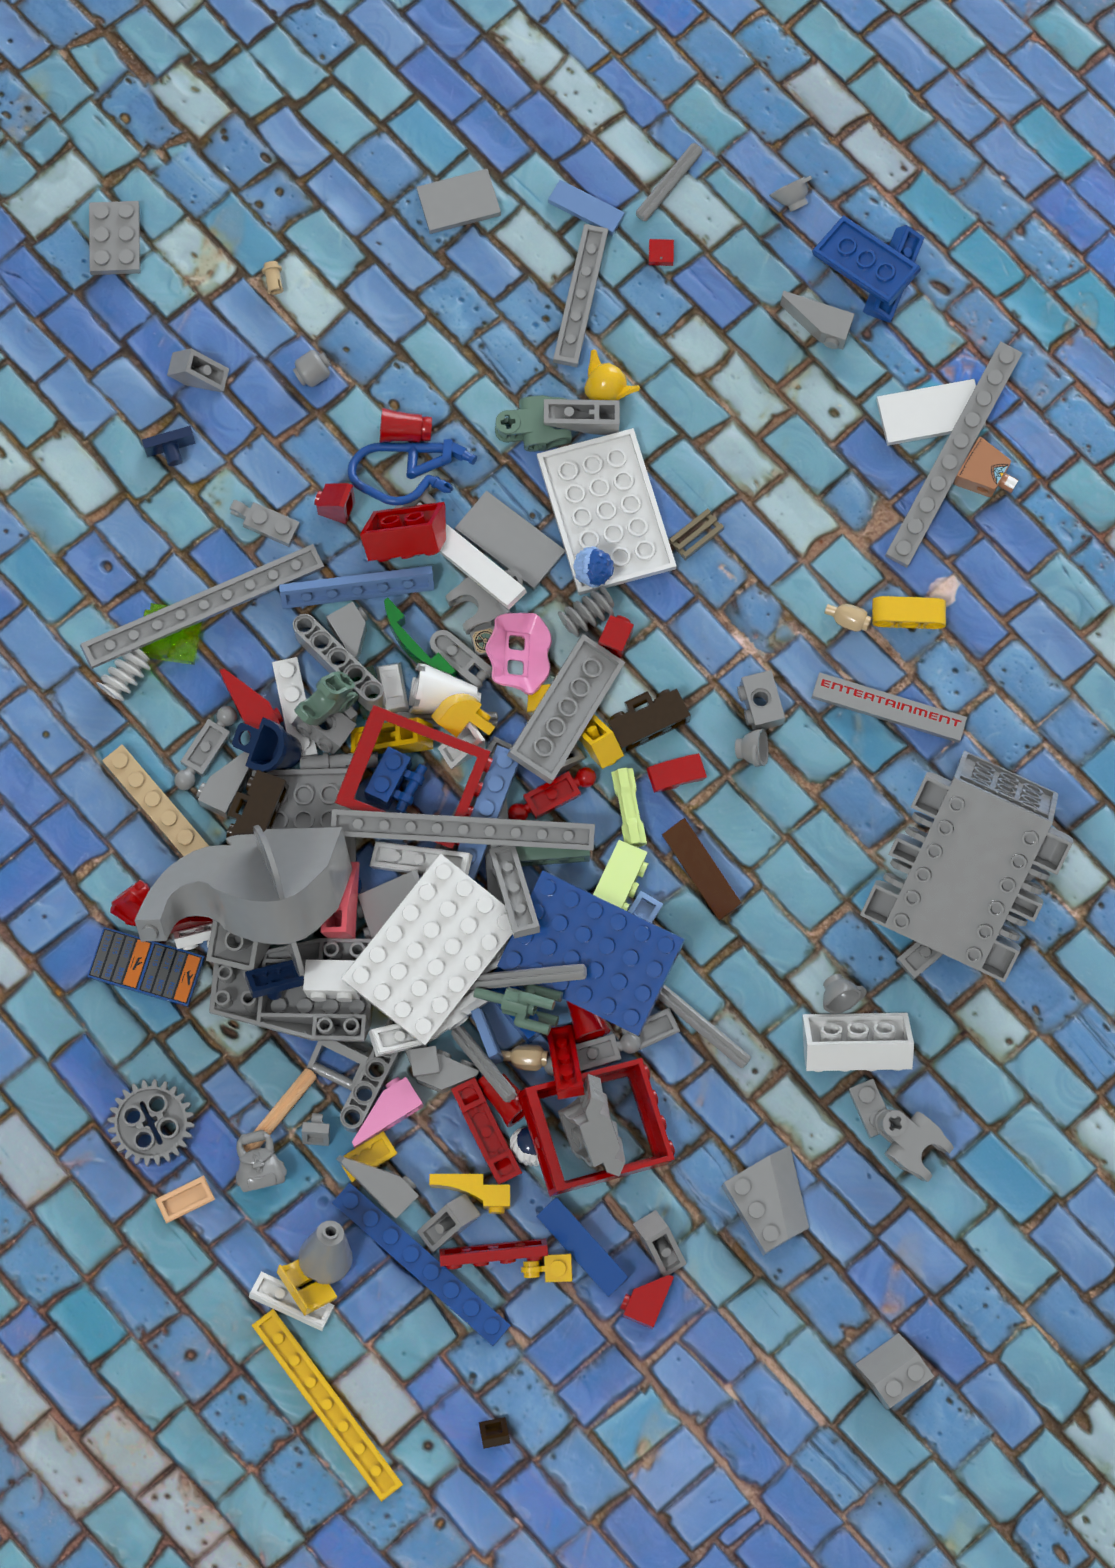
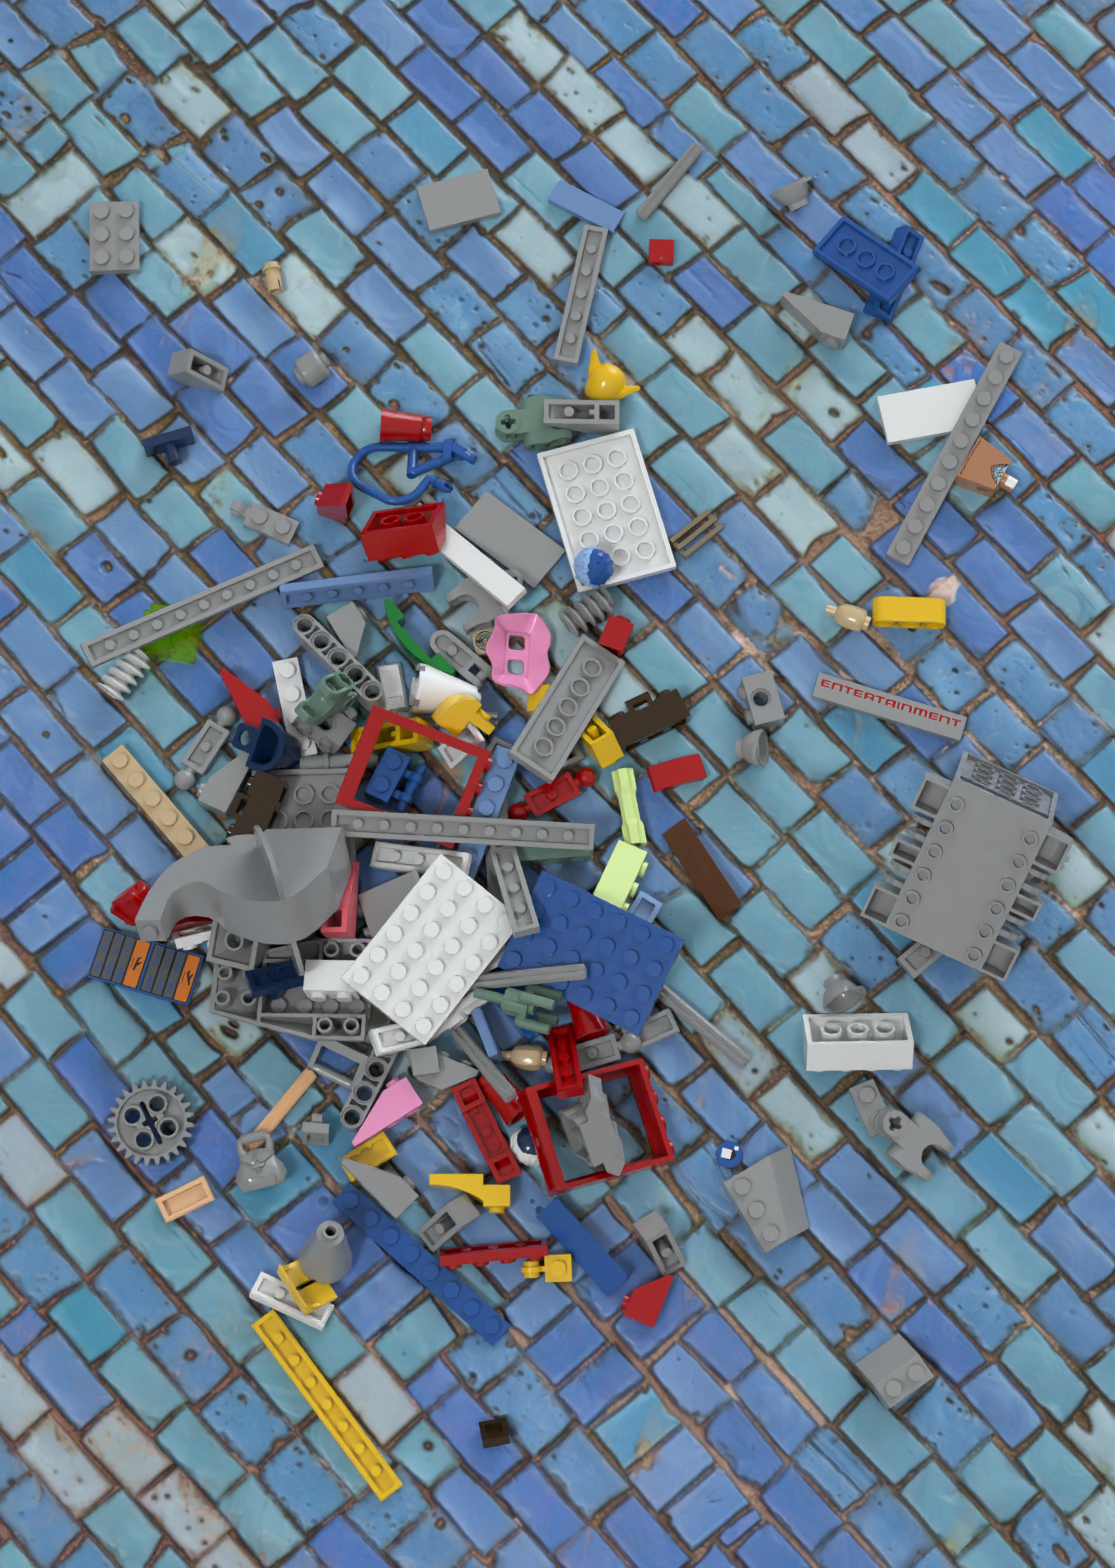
none -> blue tile [716,1141,743,1169]

